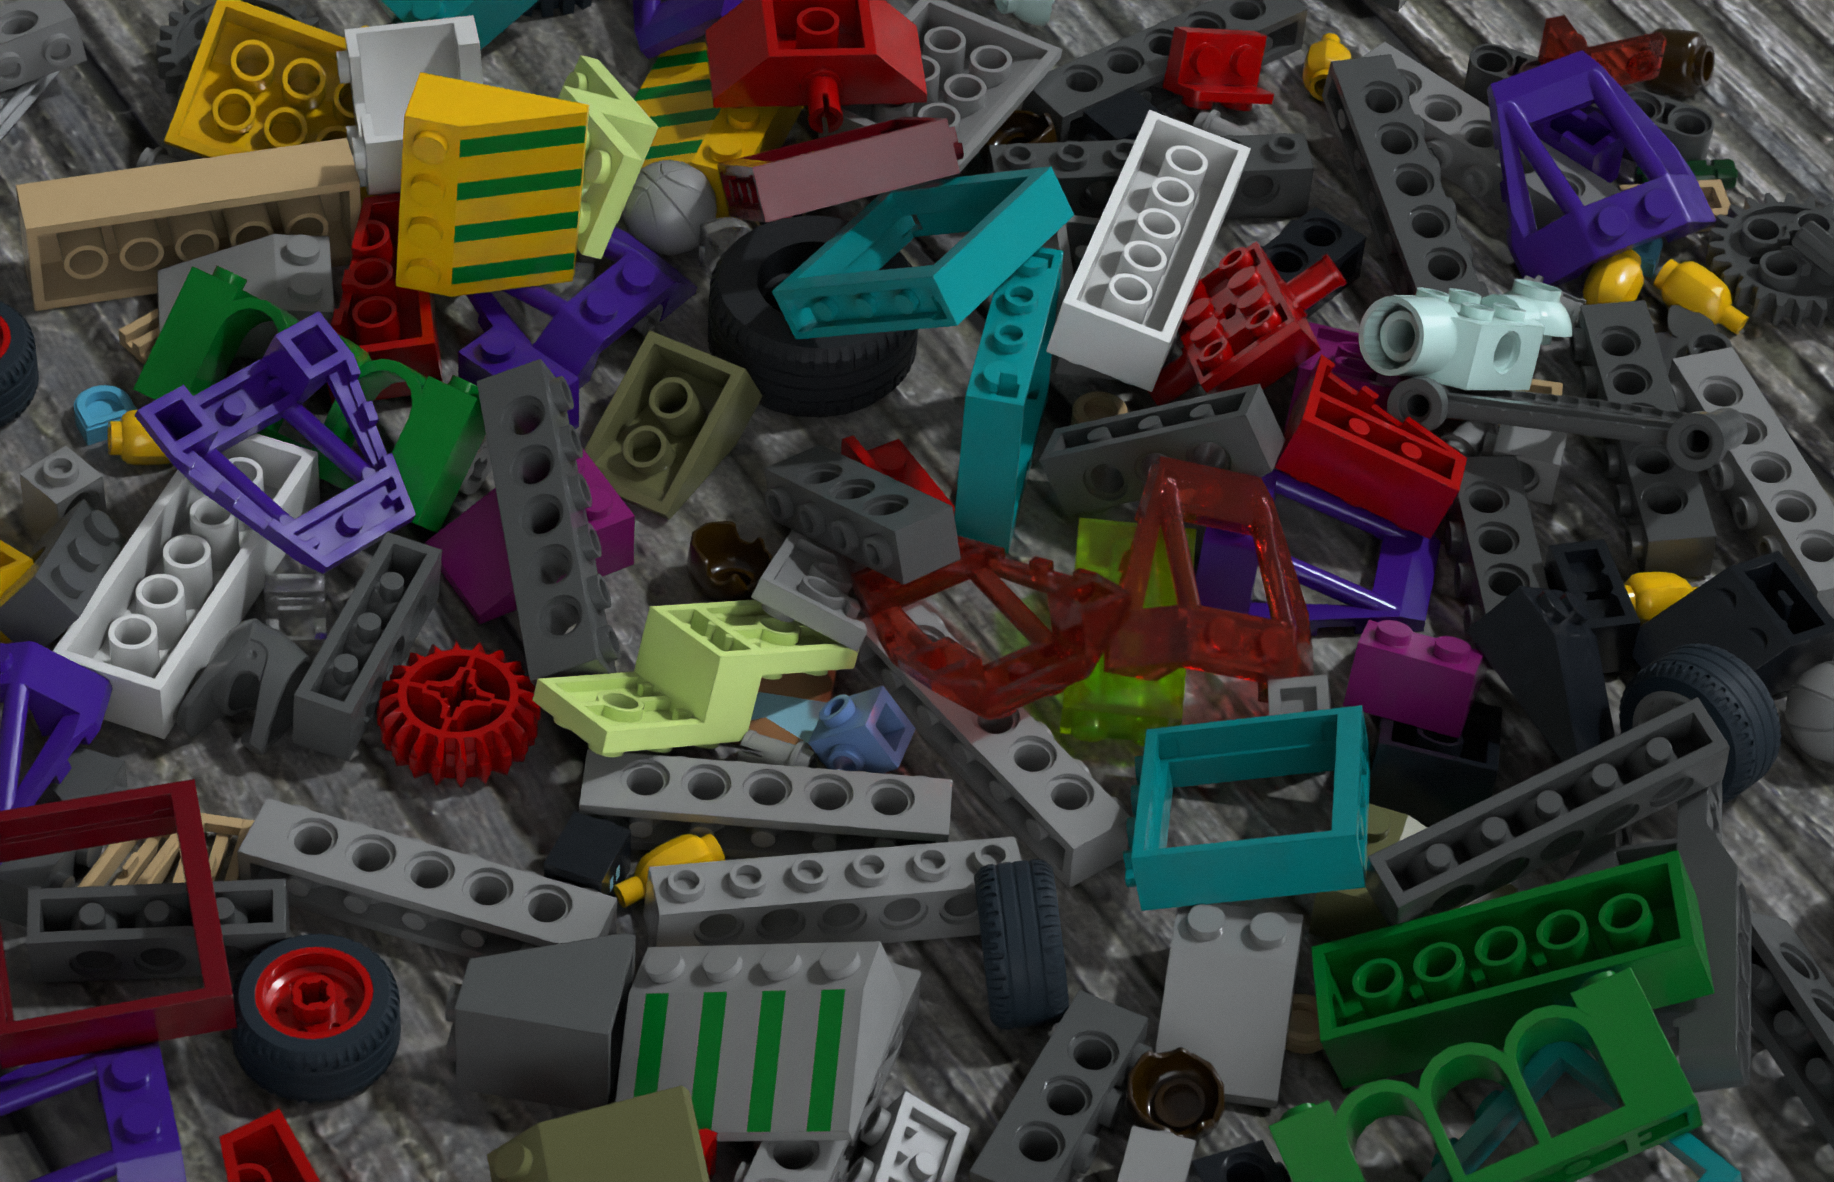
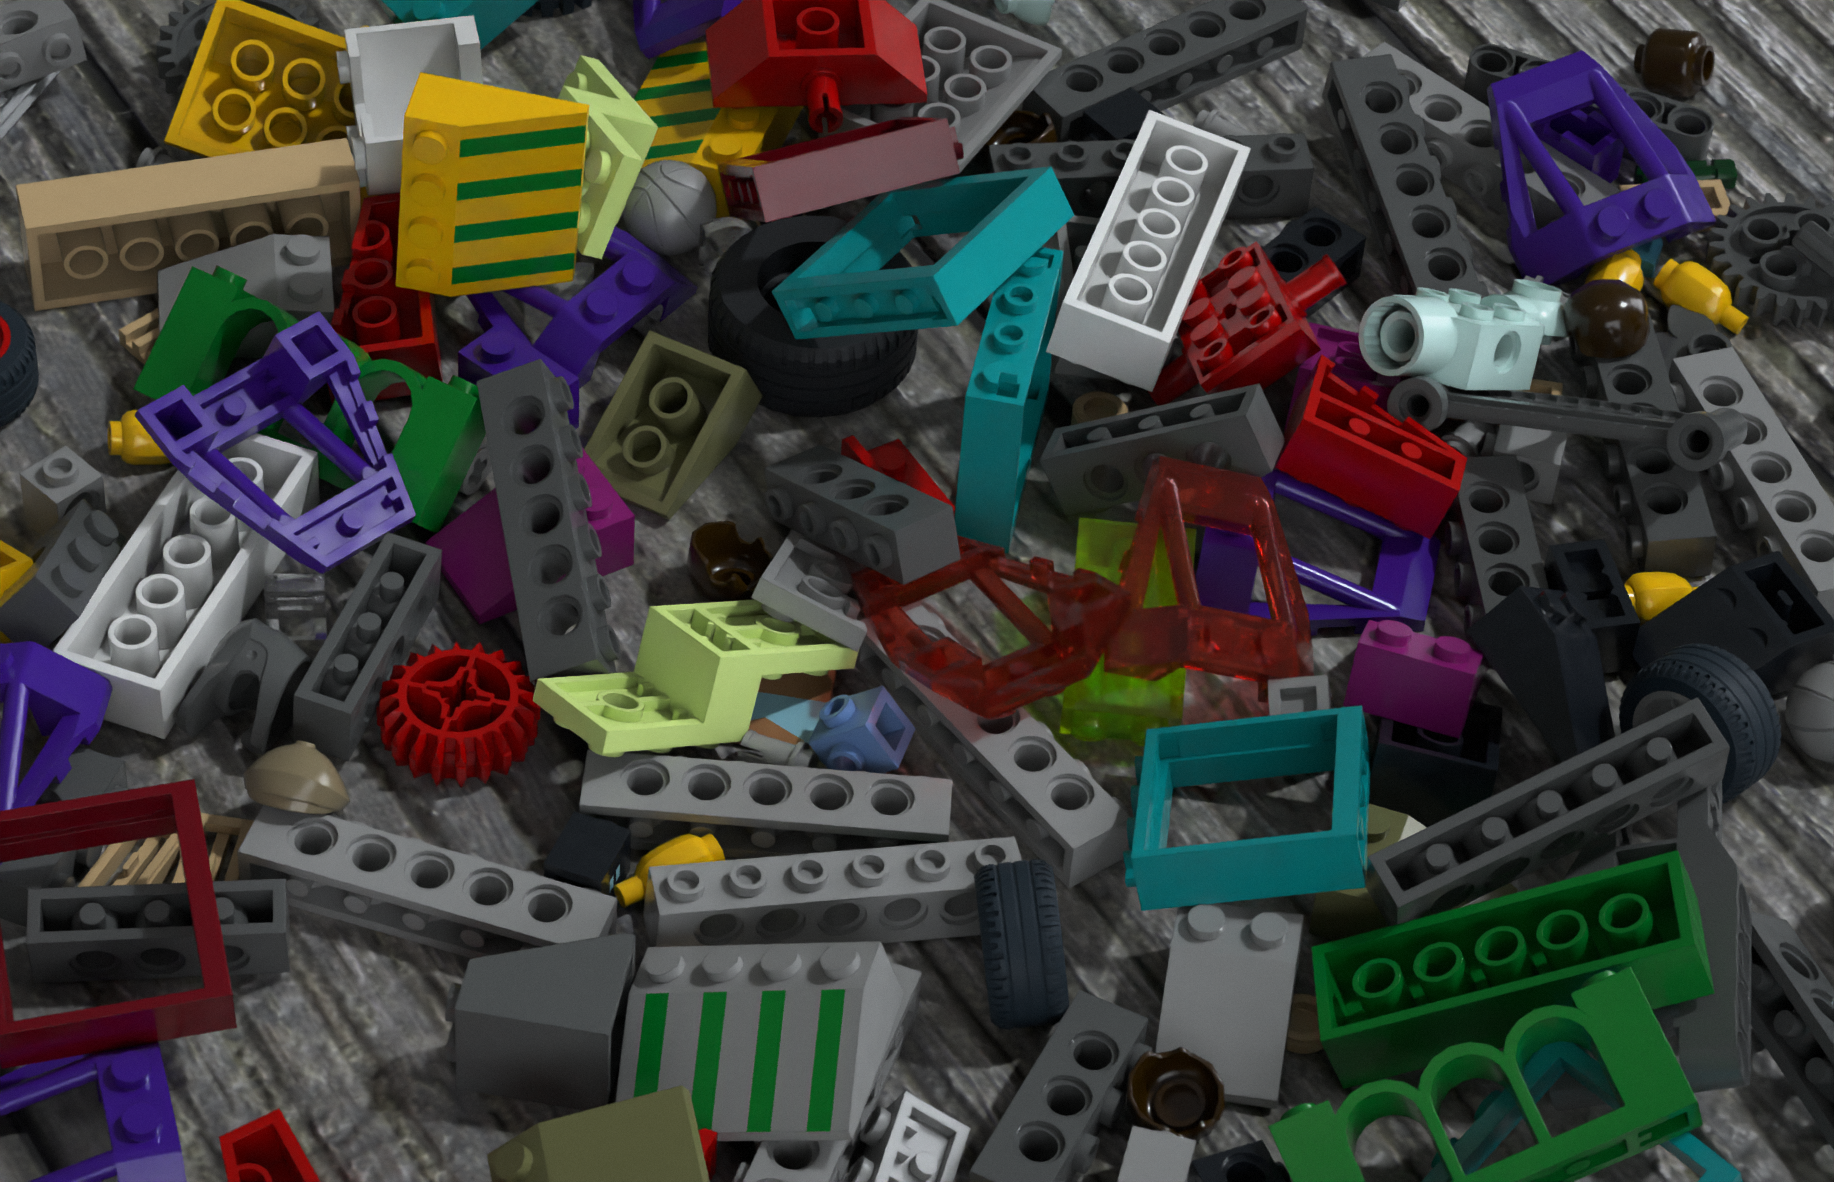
medium azure tile [74,385,137,445] -> none
black wheel [231,933,401,1103] -> none
red bracket [1163,27,1274,111] -> none
yellow plant [1302,33,1351,101] -> none
clear red bracket [1538,15,1667,86] -> none
none -> dark tan hat [243,740,351,817]
none -> dark brown hair [1563,279,1650,359]

